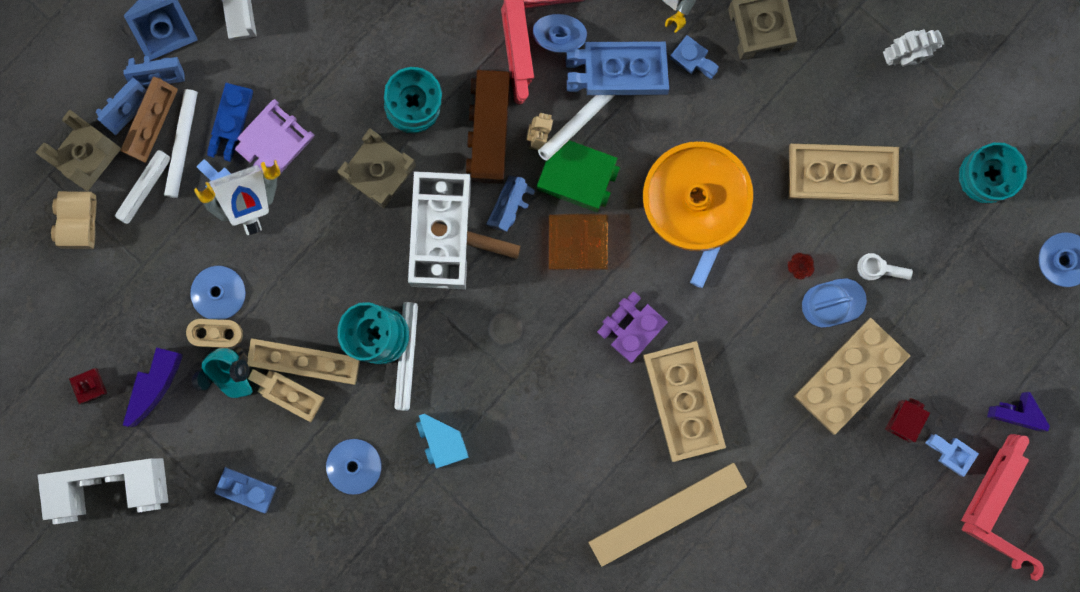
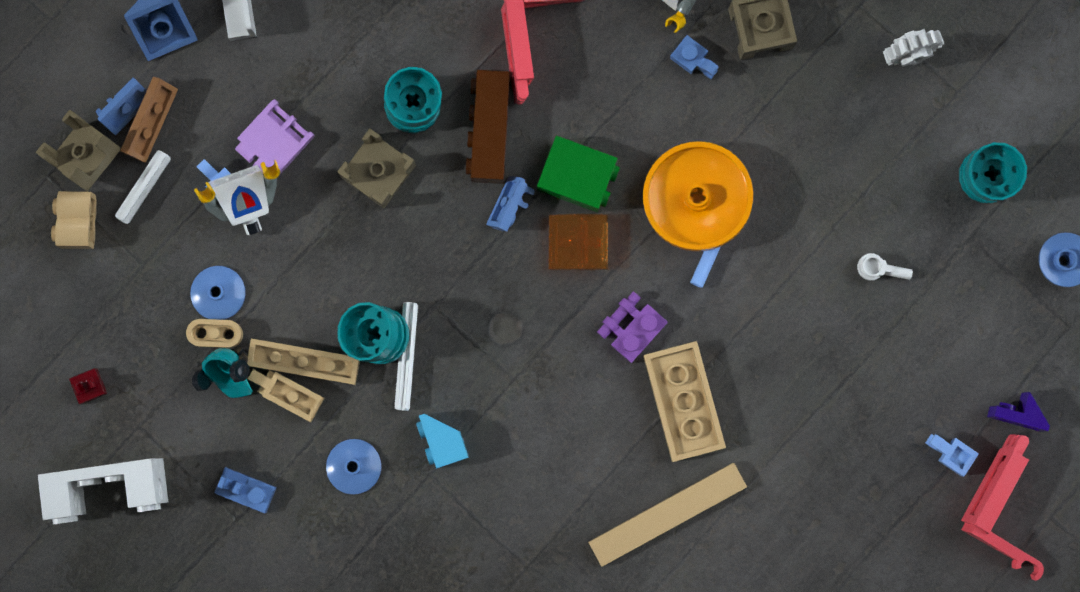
medium blue plate [123,56,185,88] -> none
dark purple slope [123,347,183,427] -> none
white piece [164,89,198,198] -> none
blue hinge [207,83,253,162] -> none
white plate [408,172,471,289] -> none
medium nougat piece [431,222,521,259] -> none
tan hinge [526,113,553,150] -> none
medium blue dish [533,14,587,52] -> none
white piece [538,95,615,161] -> none
medium blue tile [565,42,669,95] -> none
tan tile [788,144,899,202] -> none
clear red plate [788,253,815,280] -> none
tan plate [794,318,910,435] -> none
medium blue piece [802,278,867,327] -> none
dark red brick [885,398,930,443] -> none

